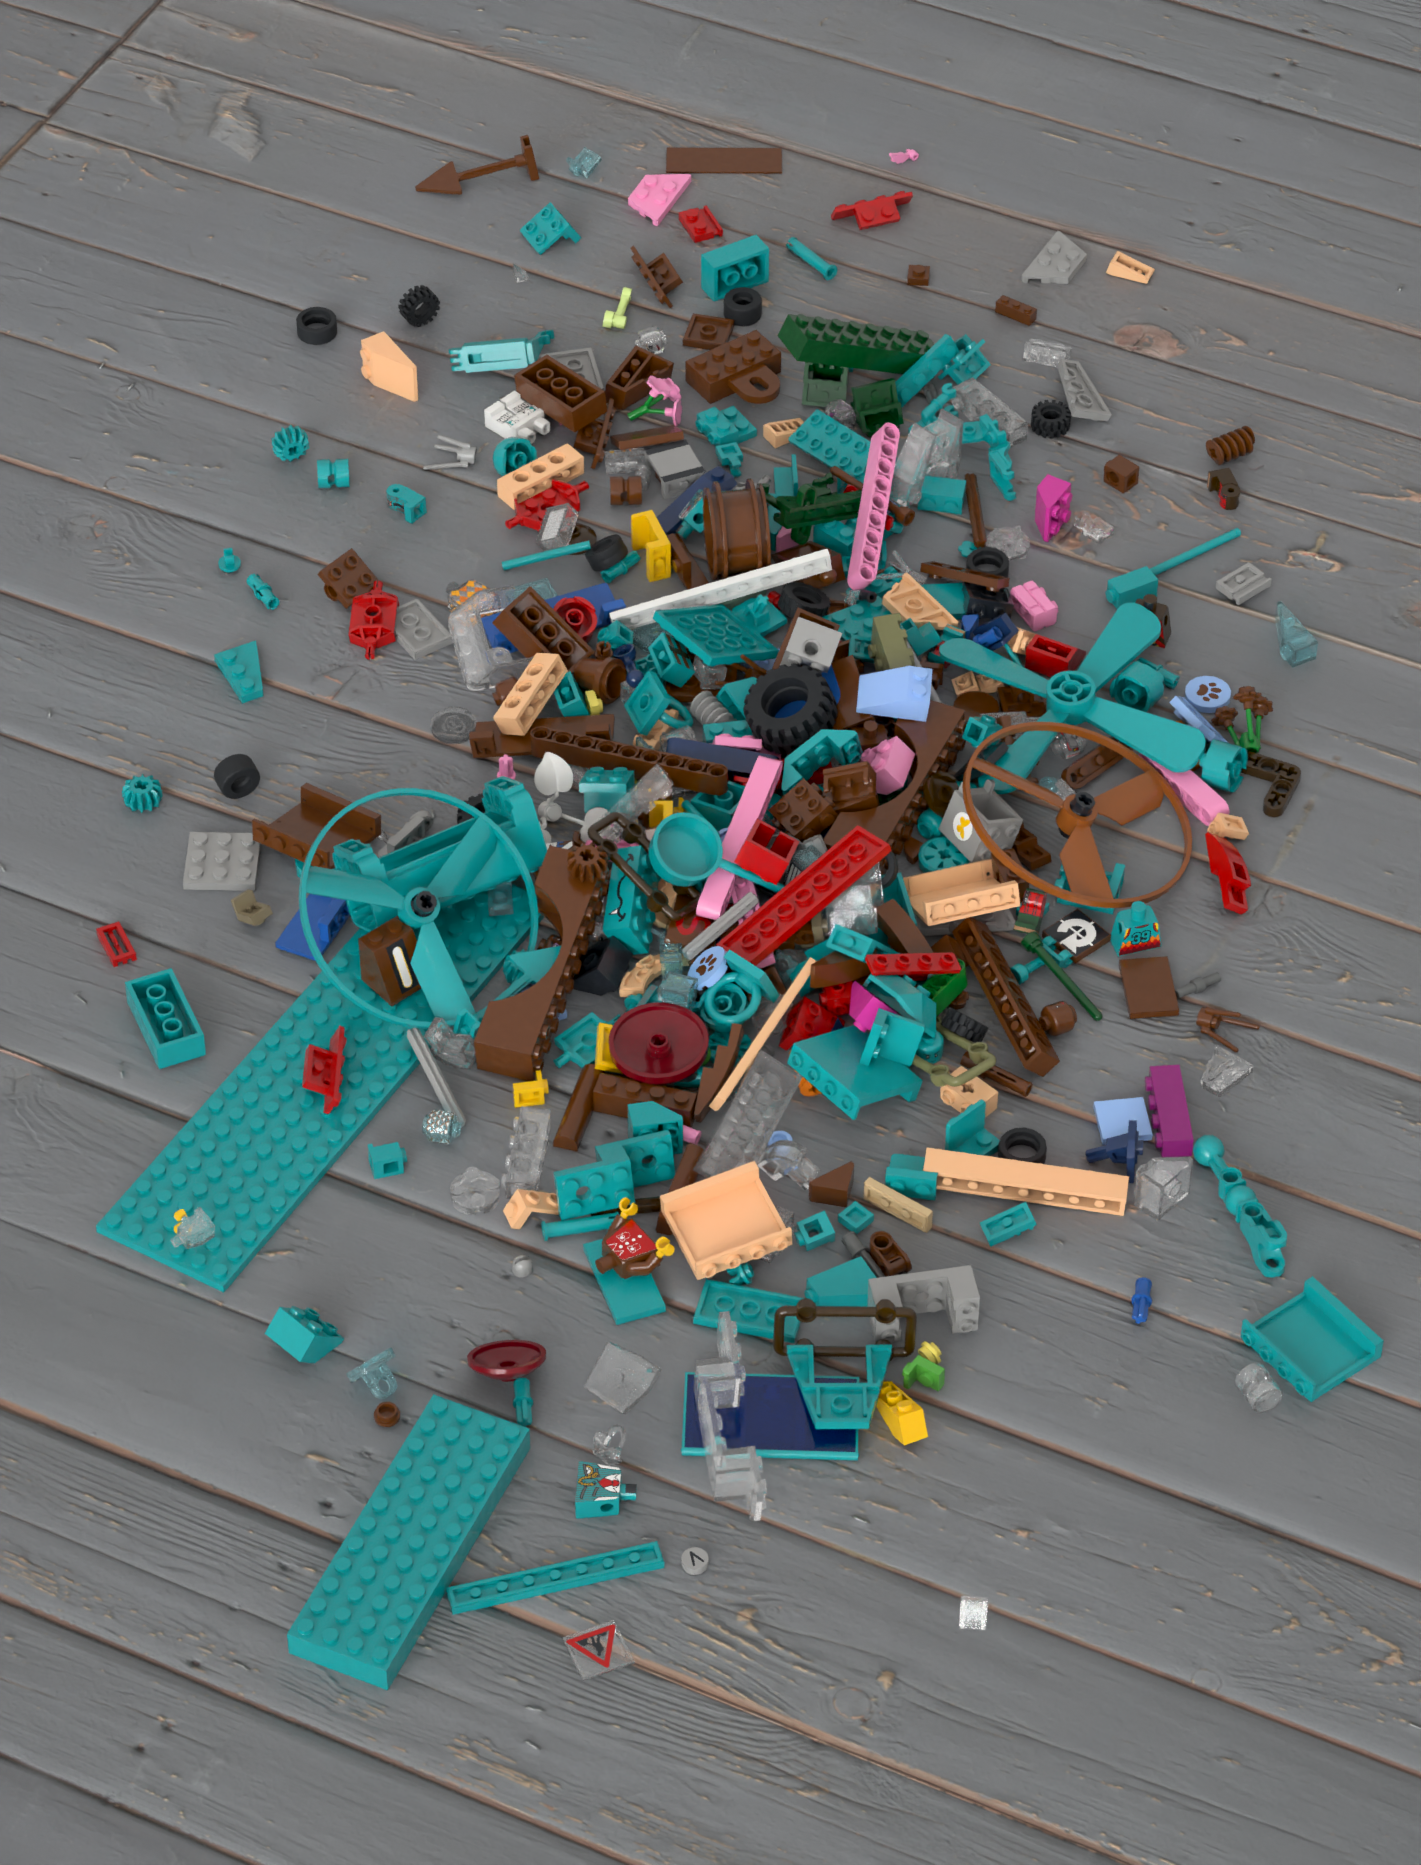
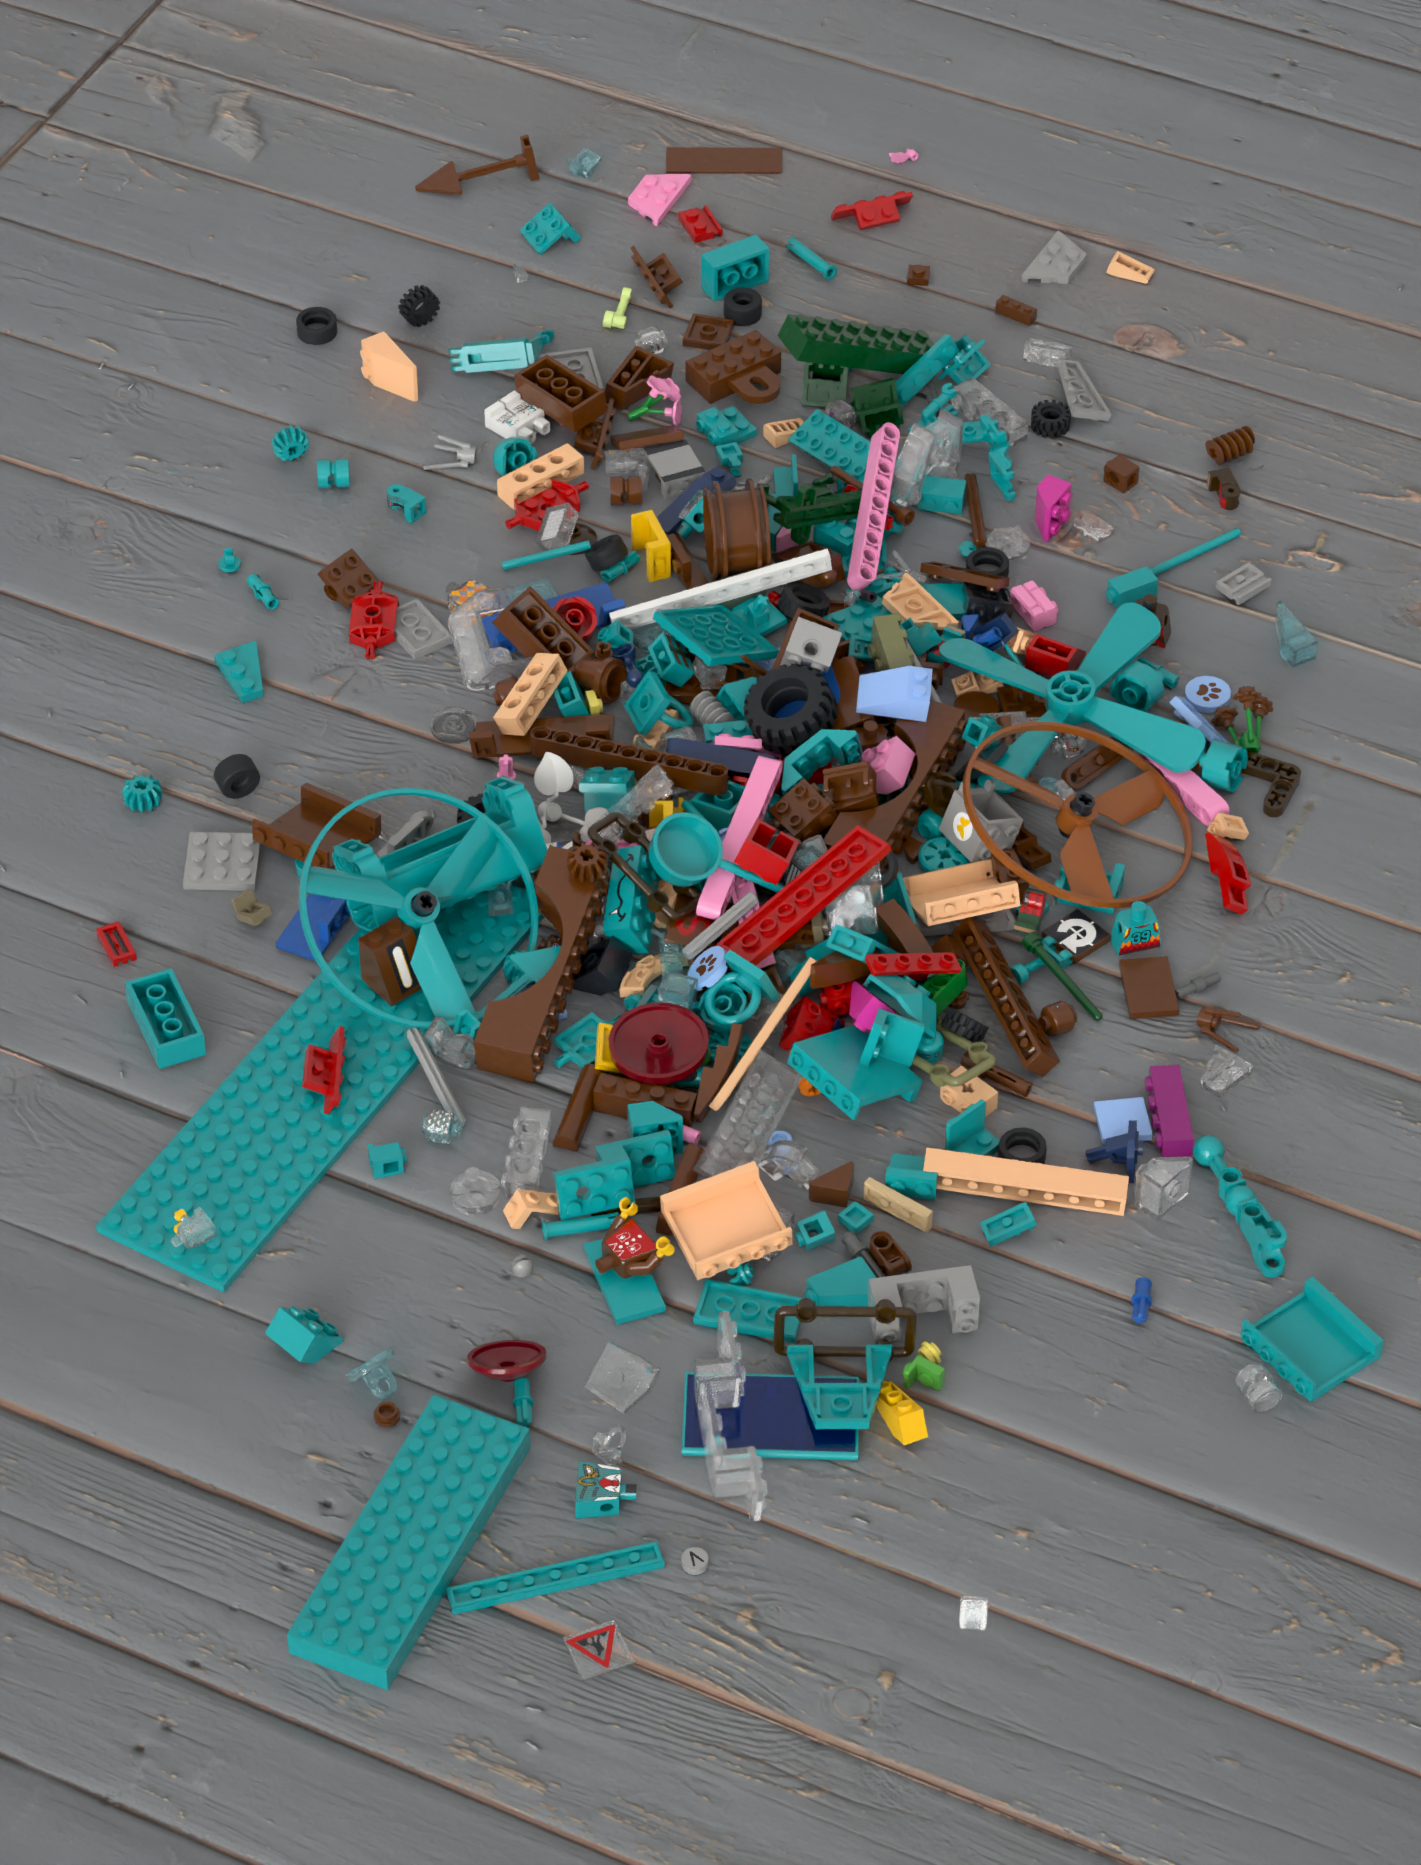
yellow bracket [513,1070,549,1108] -> none

